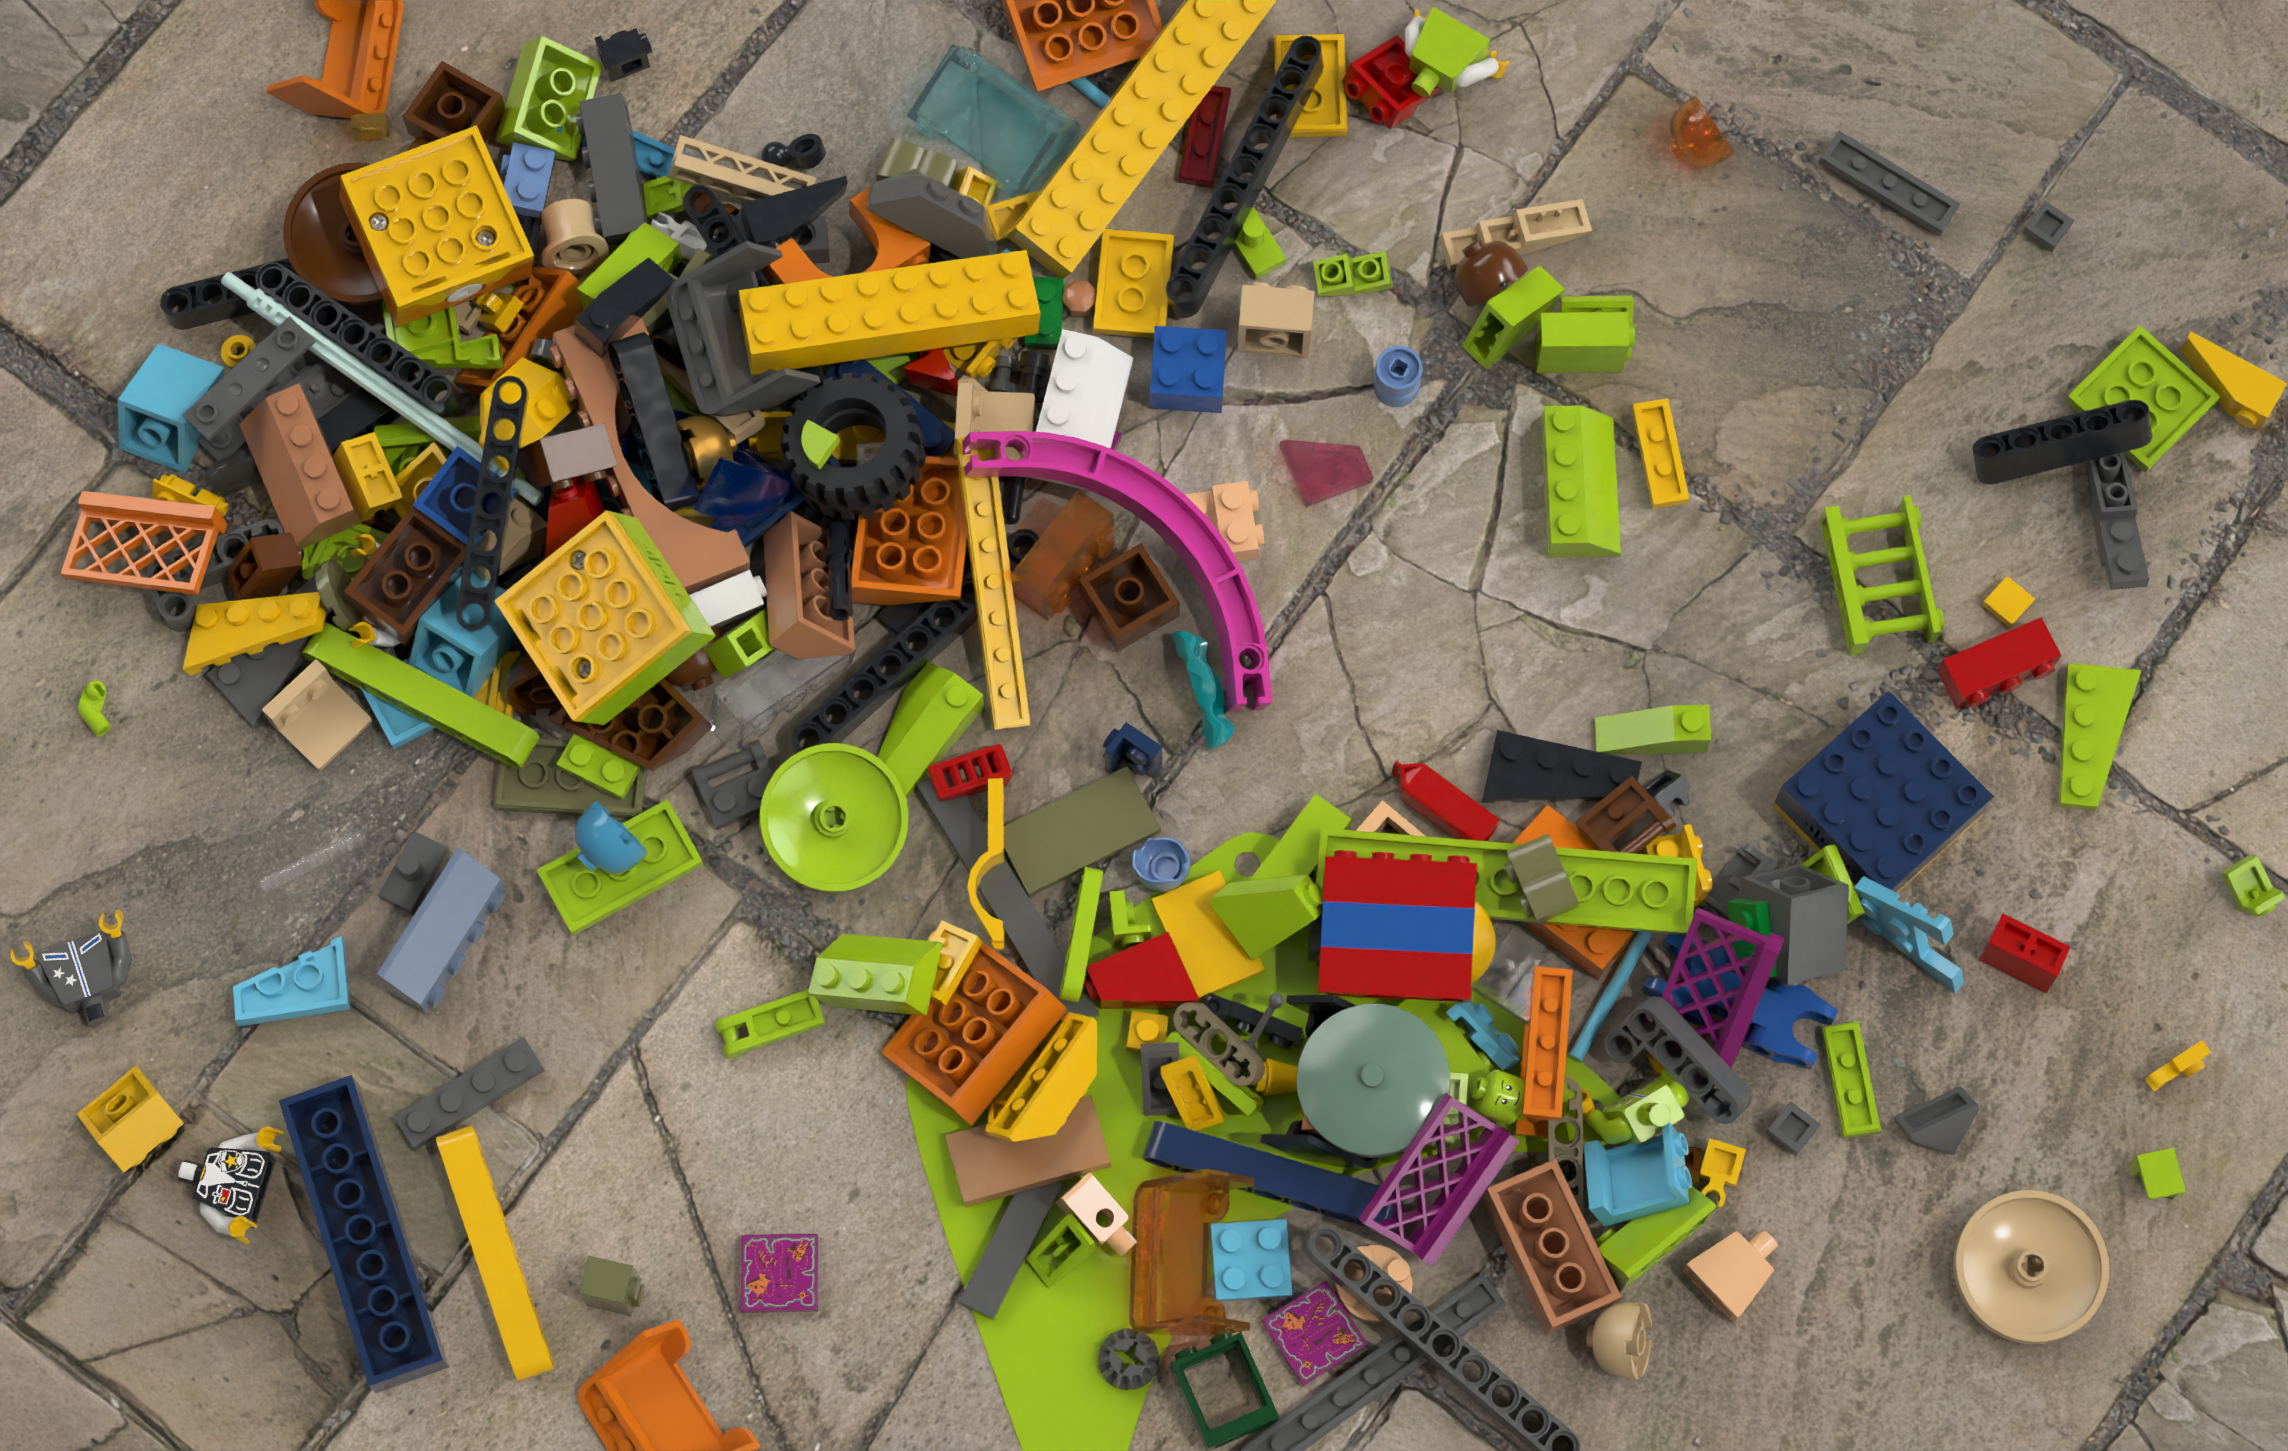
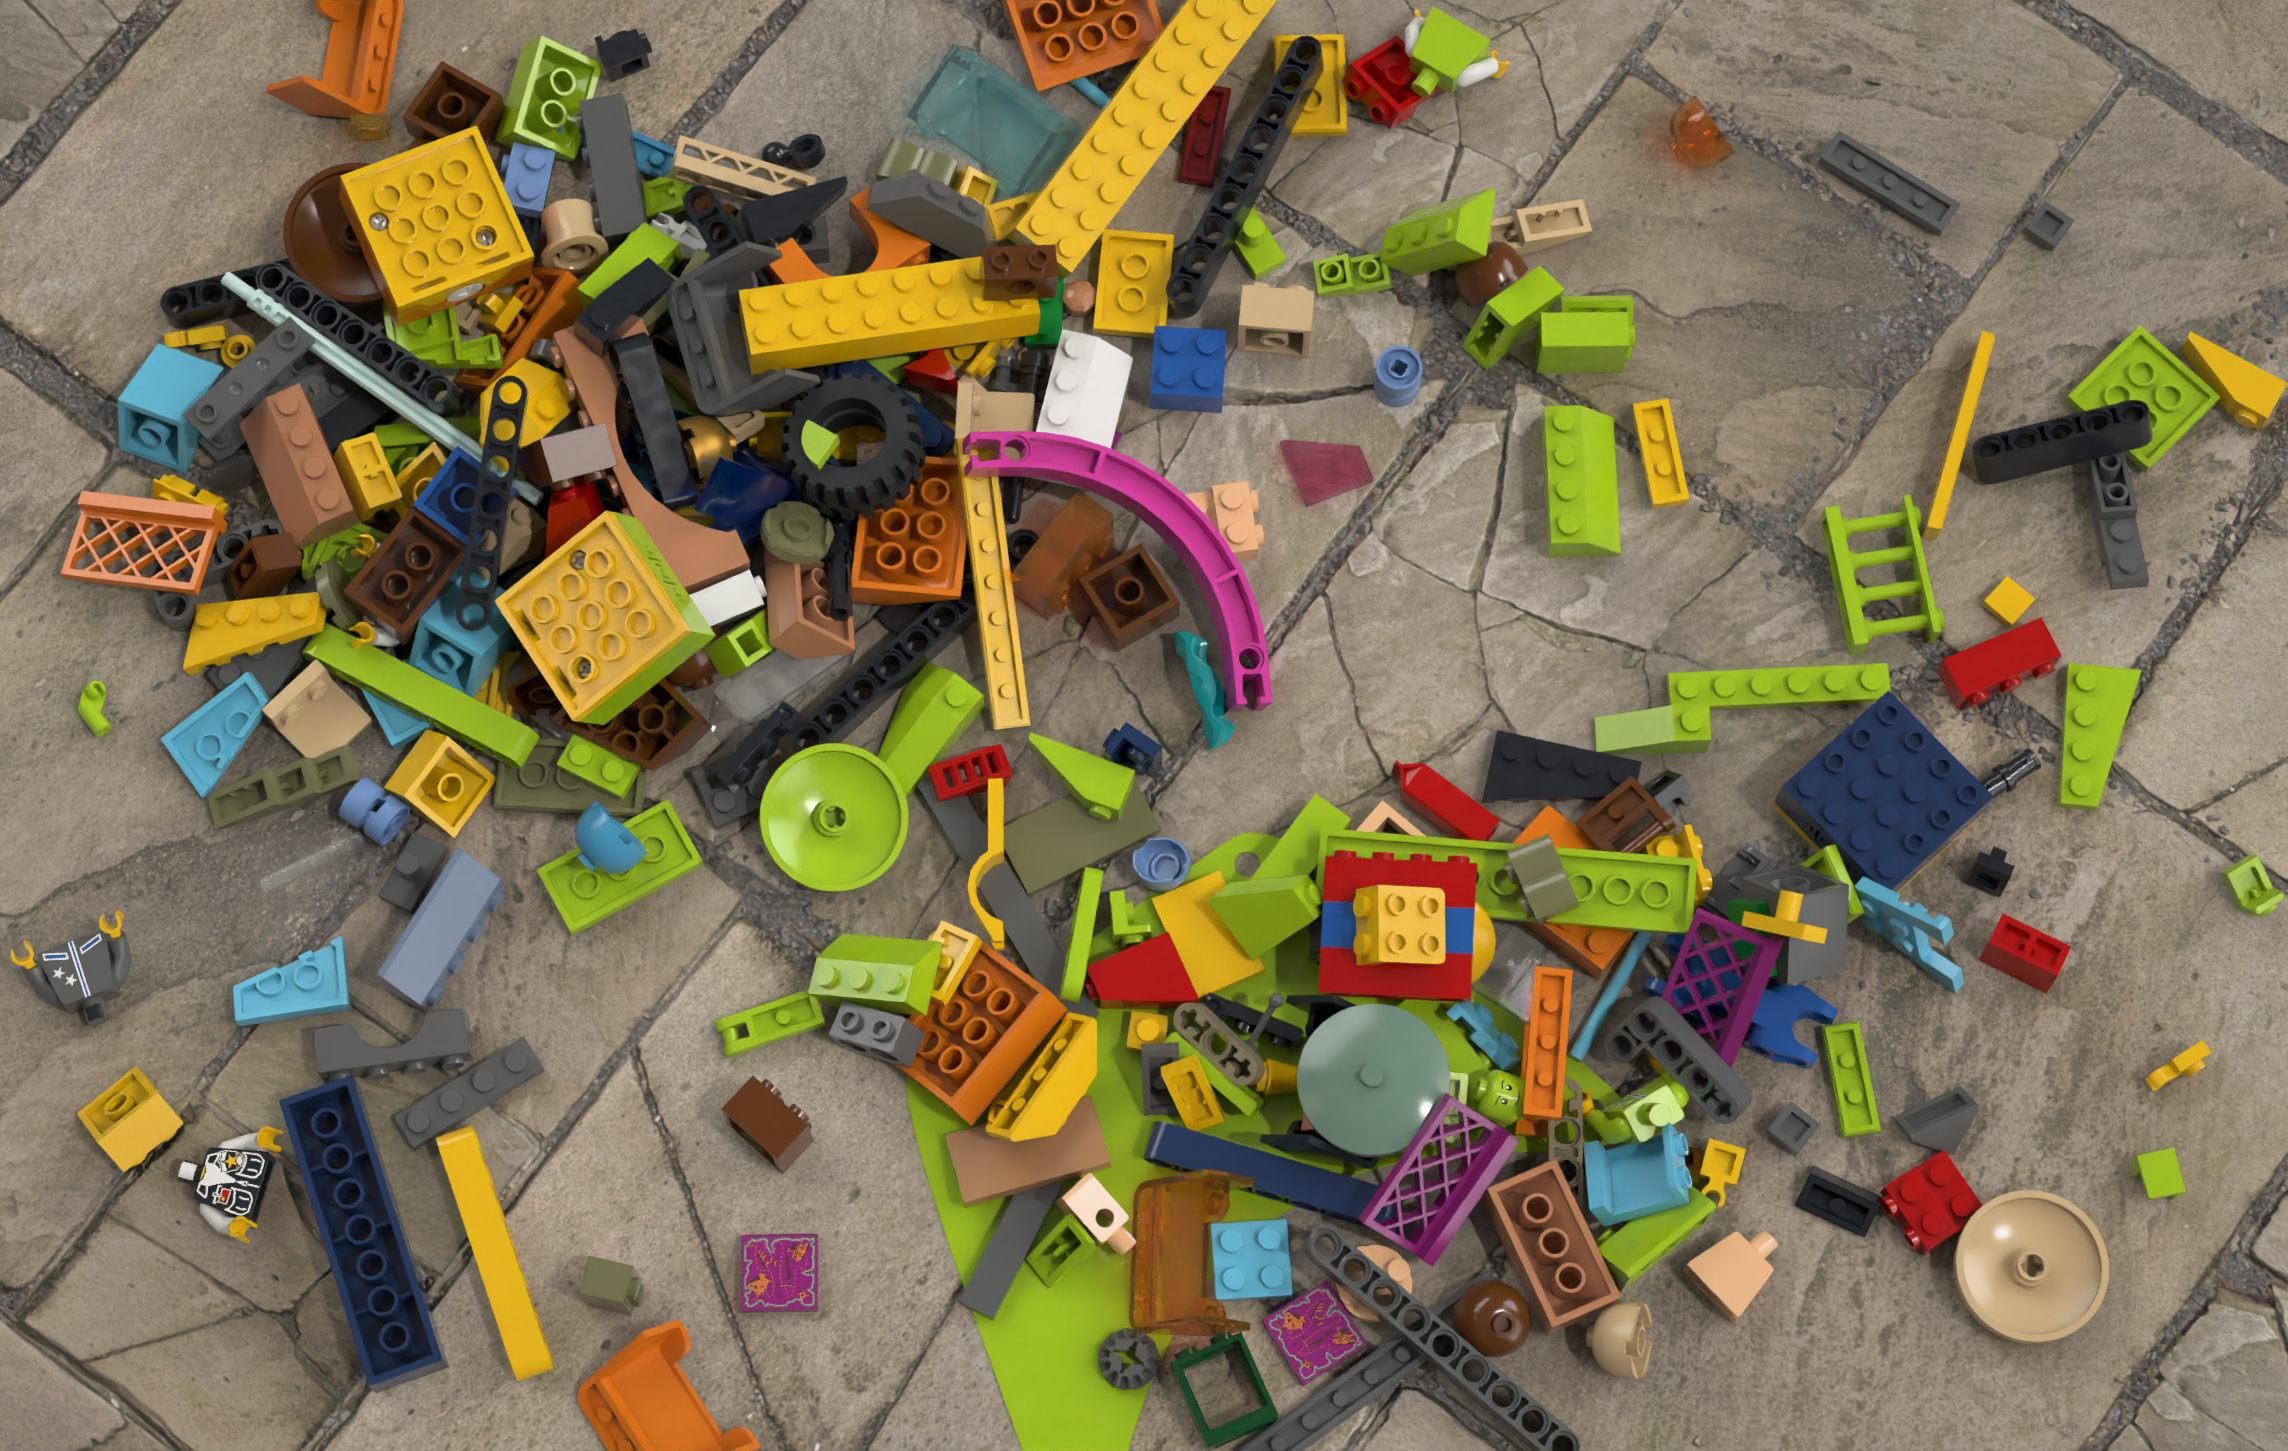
none -> medium azure wing [161,672,271,798]
none -> yellow plate [163,323,230,350]
none -> olive slope [206,745,360,830]
none -> dark grey arch [313,1008,474,1083]
none -> medium blue wheel [339,777,410,846]
none -> yellow slope [384,729,497,838]
none -> black hinge [717,701,802,794]
none -> reddish brown brick [721,1076,814,1174]
none -> olive tile [759,501,834,564]
none -> dark grey brick [829,1001,924,1068]
none -> reddish brown brick [980,244,1058,301]
none -> lime slope [1028,732,1135,821]
none -> yellow bracket [1353,885,1445,966]
none -> lime slope [1380,188,1496,277]
none -> reddish brown cylinder [1452,1280,1532,1357]
none -> lime plate [1667,663,1891,710]
none -> yellow tile [1741,890,1828,944]
none -> black slope [1795,1166,1882,1237]
none -> red plate [1880,1150,1983,1256]
none -> yellow tile [1922,331,1996,541]
none -> black tile [1965,846,2015,897]
none -> black pin [1980,748,2041,799]

